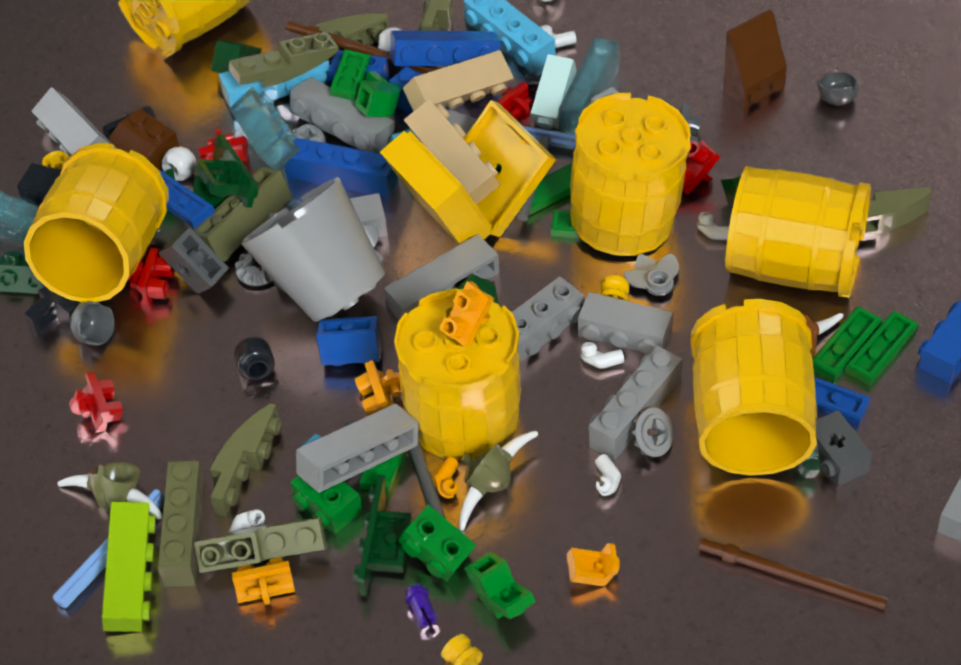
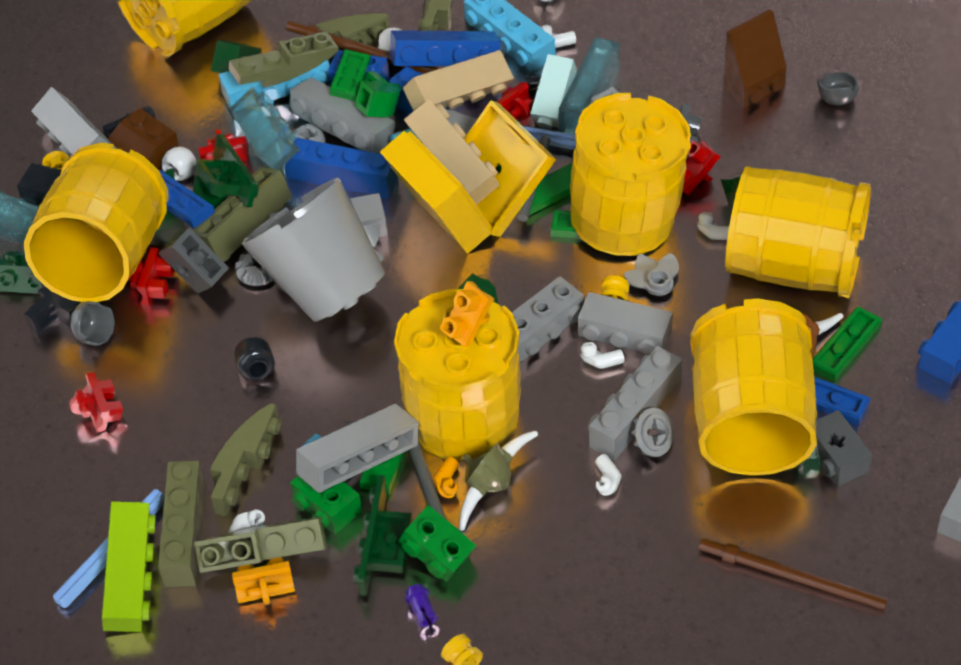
olive helmet [57,462,163,520] -> none
blue brick [316,316,383,366] -> none
light orange hips [354,360,401,415] -> none
light grey brick [384,234,499,320] -> none
green brick [465,551,536,619] -> none
light orange bracket [566,543,620,587] -> none
green tile [845,310,919,386] -> none
olive slope [864,187,932,237] -> none

